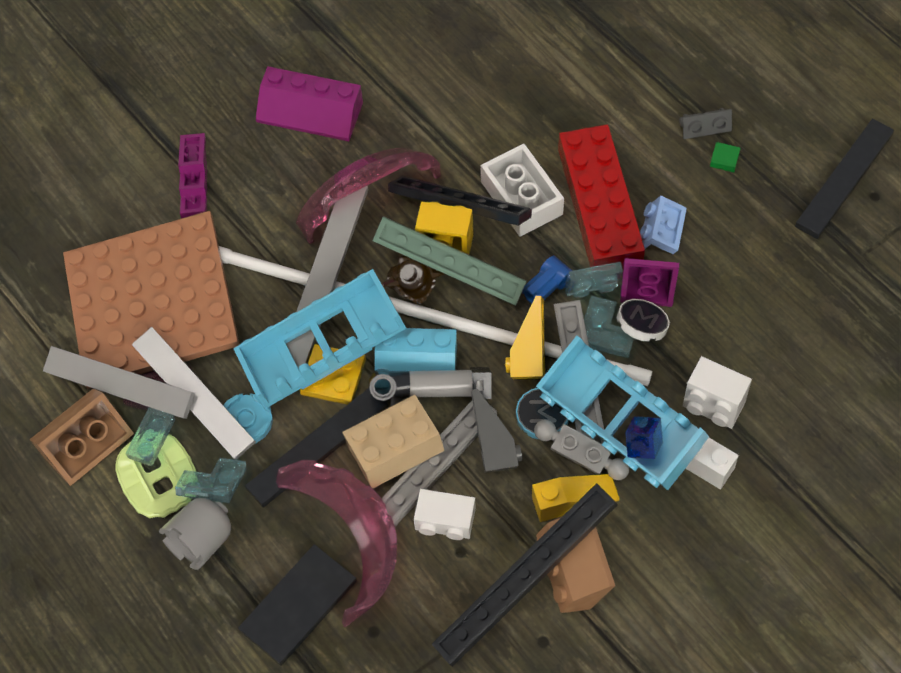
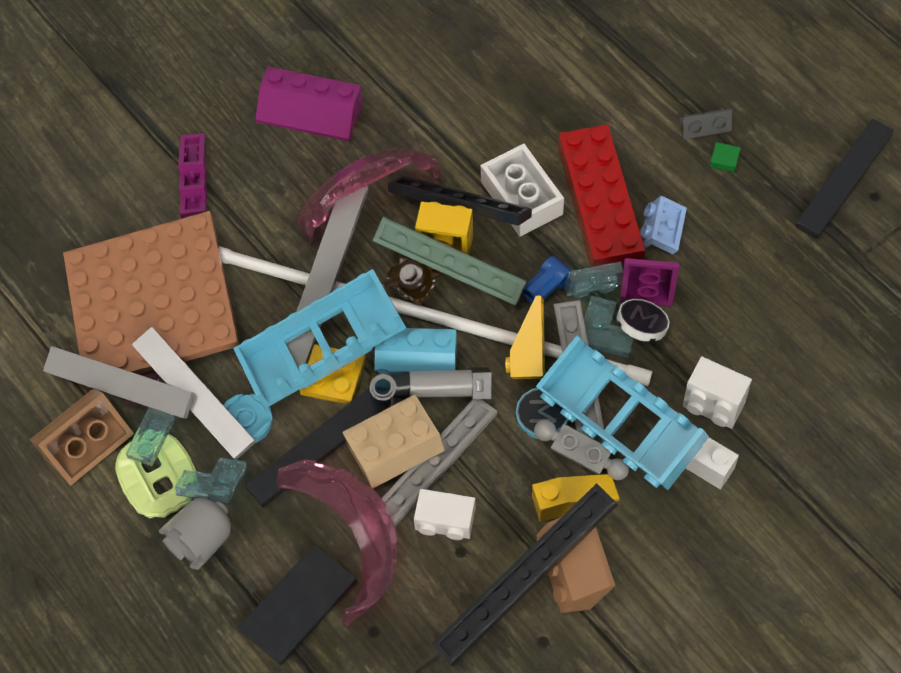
dark grey slope [471,389,522,473] -> none
clear blue brick [625,417,663,459] -> none

